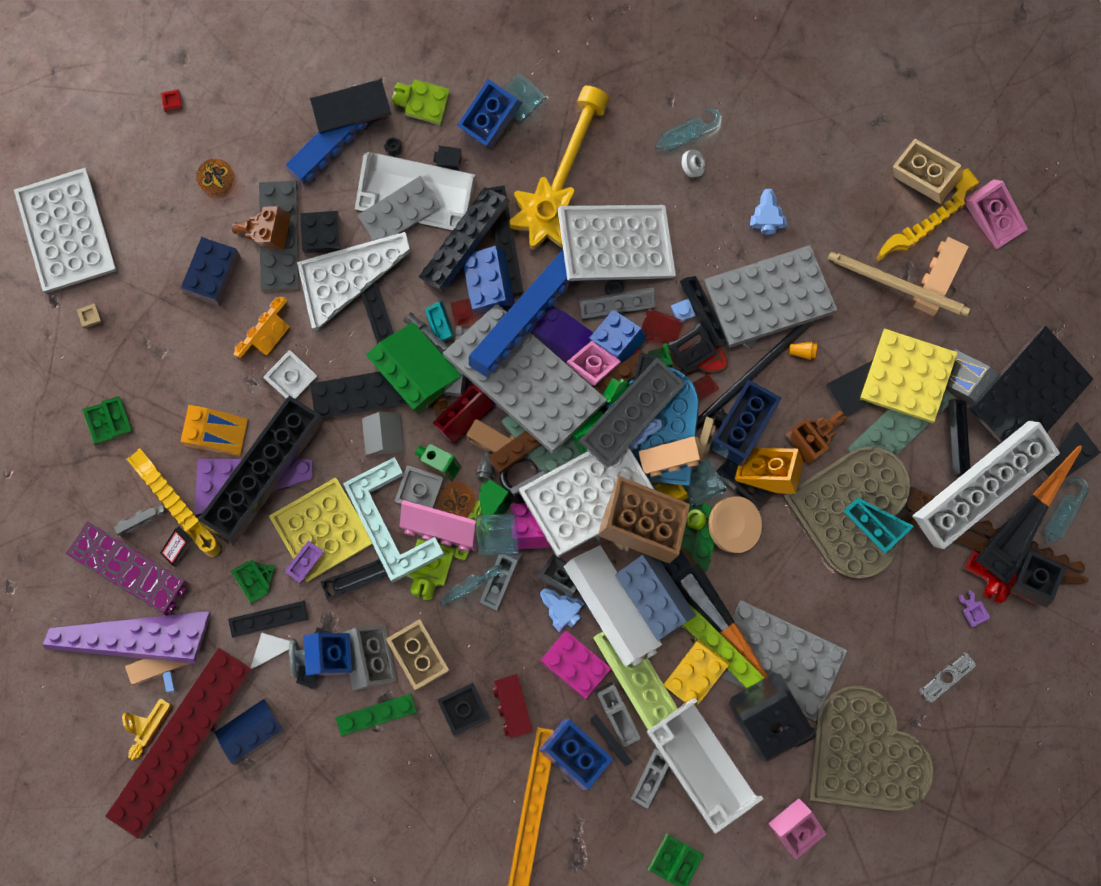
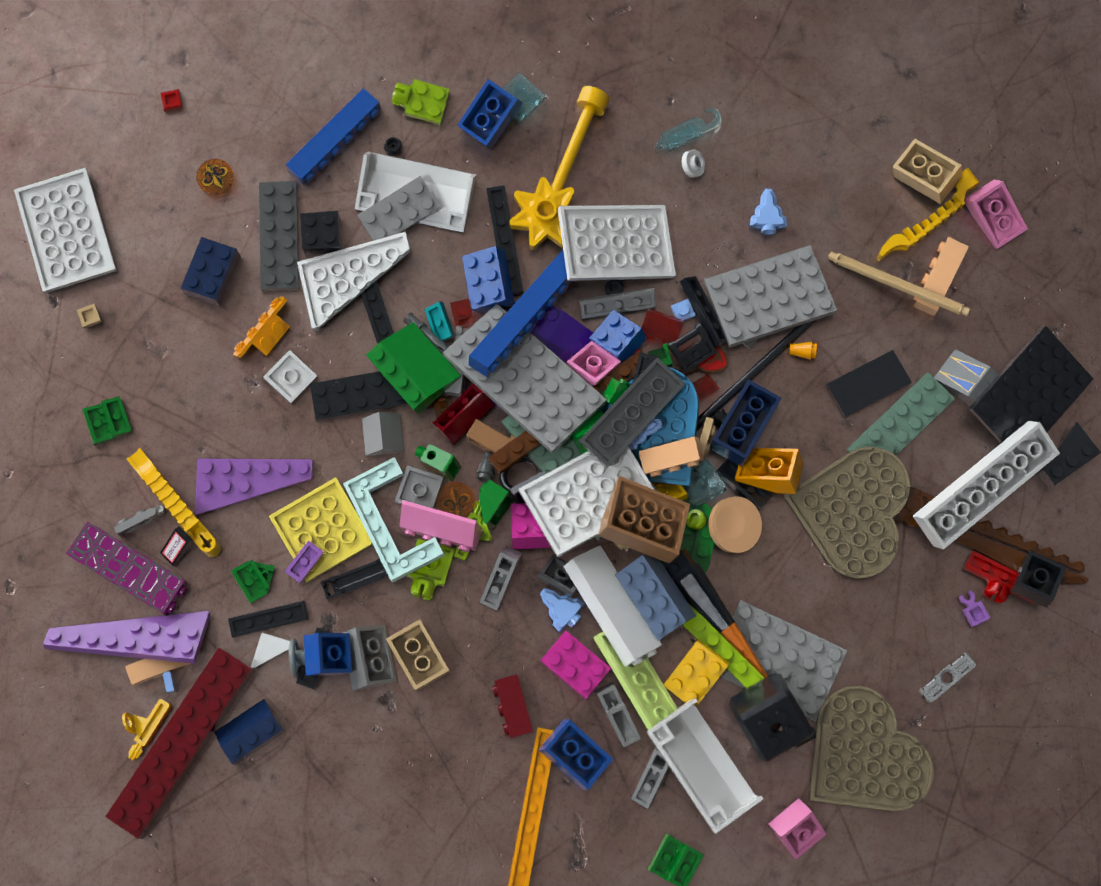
light orange slope [180,405,248,456] -> none
black brick [198,395,323,546] -> none
dark orange brick [232,206,291,250] -> none
black tile [310,79,392,134] -> none
green plate [335,694,417,737] -> none
black plate [419,187,510,292] -> none
black brick [433,145,462,171] -> none
black brick [437,683,491,737] -> none
clear light blue plate [439,564,503,607] -> none
clear light blue plate [476,514,519,555] -> none
black tile [590,714,632,767] -> none
dark orange brick [786,411,847,465] -> none
teal wedge [843,497,914,555] -> none
light yellow plate [860,329,957,424] -> none
black plate [948,399,970,476] -> none
black plate [975,446,1082,584] -> none
clear light blue plate [1043,477,1089,545] -> none

